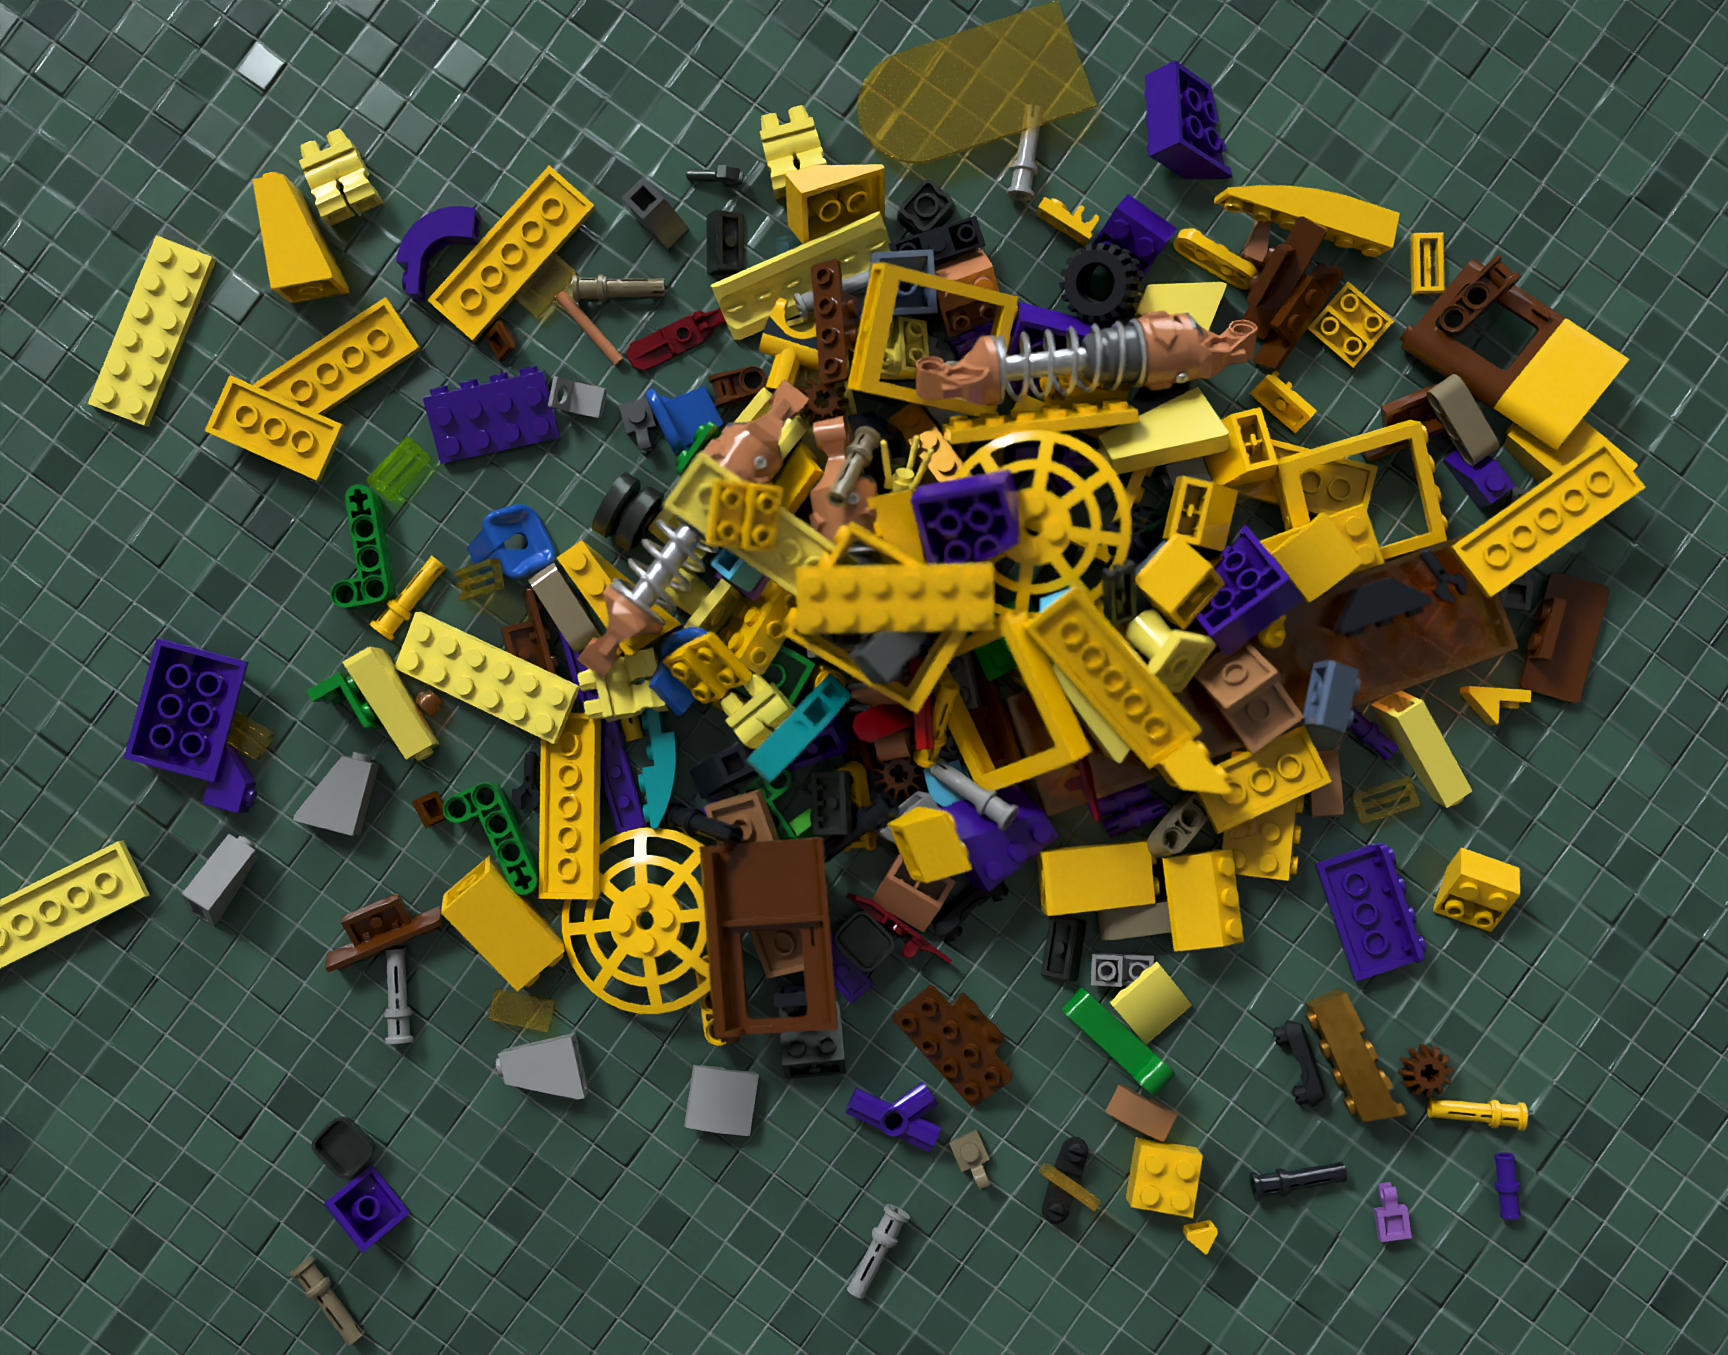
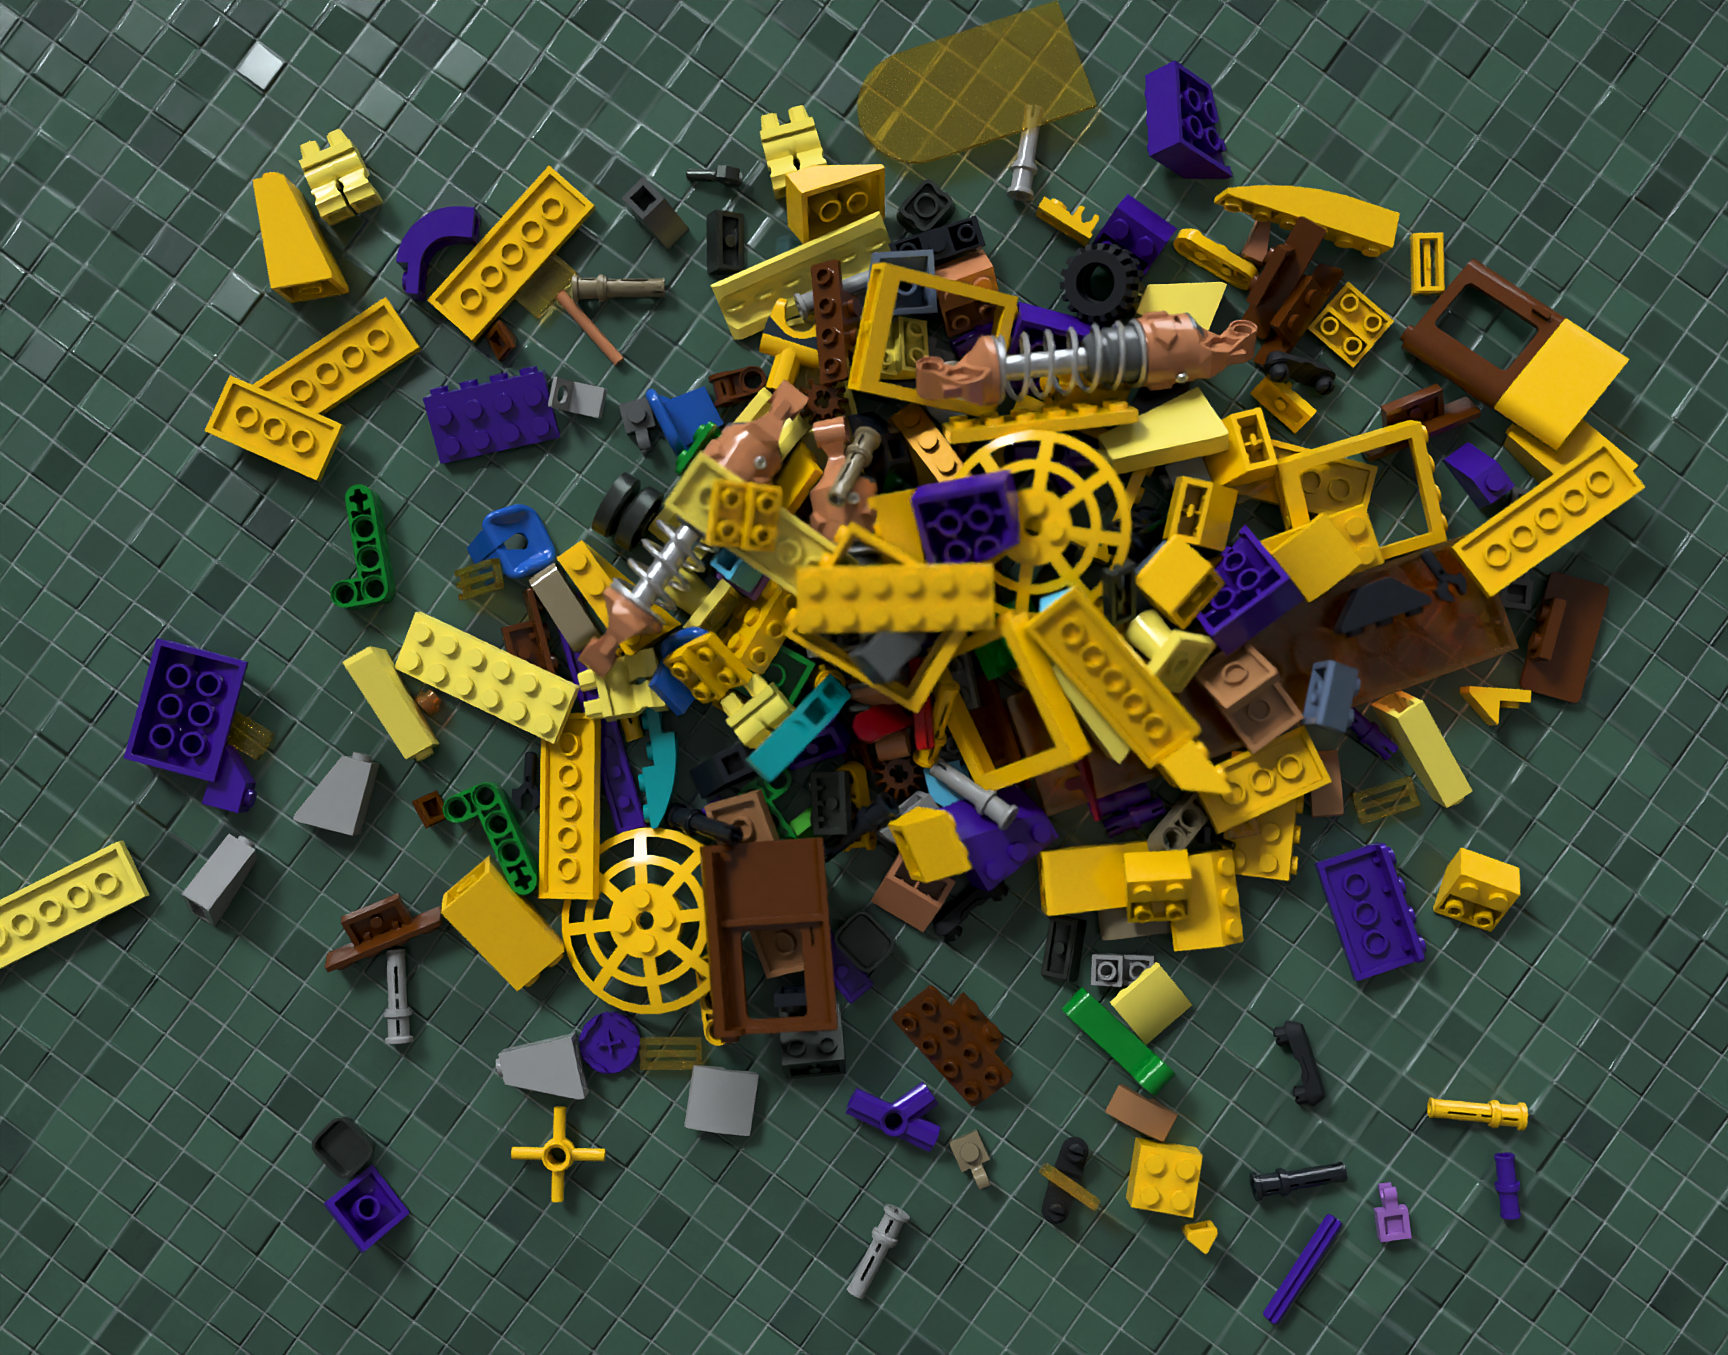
light yellow plate [88,235,216,428] -> none
dark tan pin [289,1256,365,1346] -> none
green bracket [307,672,384,729] -> none
clear neon green tile [366,436,432,502] -> none
yellow pin [370,555,447,641] -> none
clear yellow tile [488,988,556,1032] -> none
dark red piece [626,308,726,371] -> none
dark red piece [845,893,952,964] -> none
light yellow plant [881,435,934,493] -> none
yellow piece [1258,614,1287,649] -> none
pearl gold wedge [1305,988,1406,1122] -> none
reddish brown gear [1397,1044,1454,1098] -> none
dark tan beam [1426,374,1500,466] -> none
reddish brown piece [1439,255,1522,338] -> none
none -> yellow bar [511,1106,606,1202]
none -> dark purple tile [579,1012,641,1074]
none -> clear yellow tile [640,1037,702,1070]
none -> yellow slope [1124,850,1192,923]
none -> black hand [1197,826,1236,850]
none -> black piece [1263,351,1336,395]
none -> dark purple axle [1263,1214,1342,1325]

